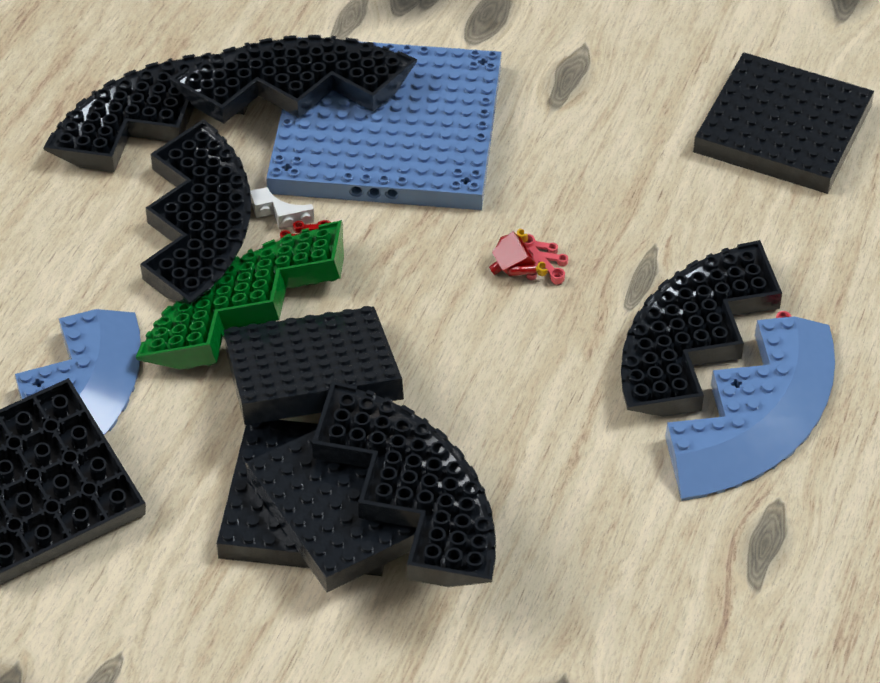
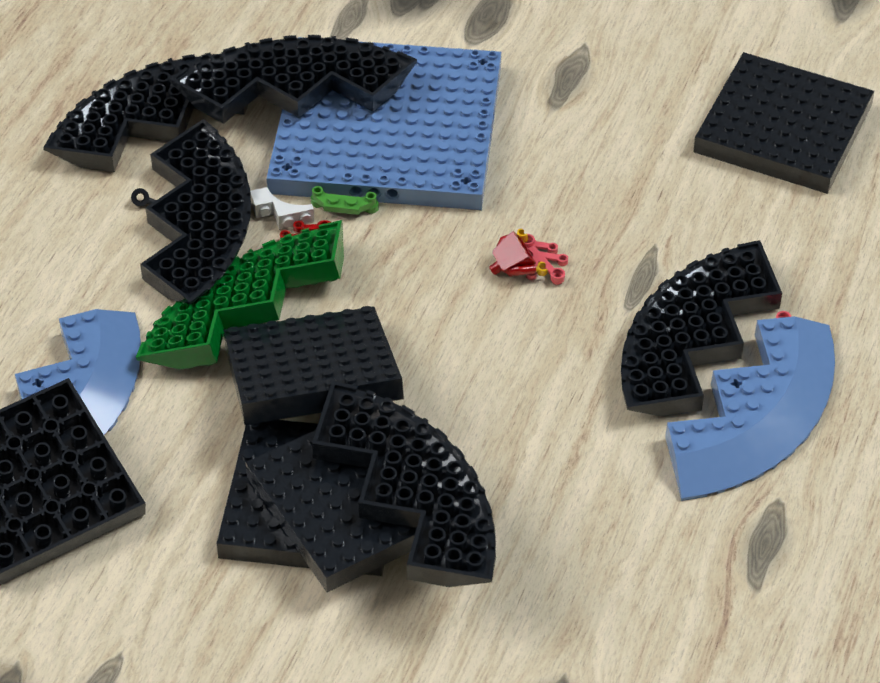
none -> black plate [131,188,156,206]
none -> bright green plate [311,186,379,215]

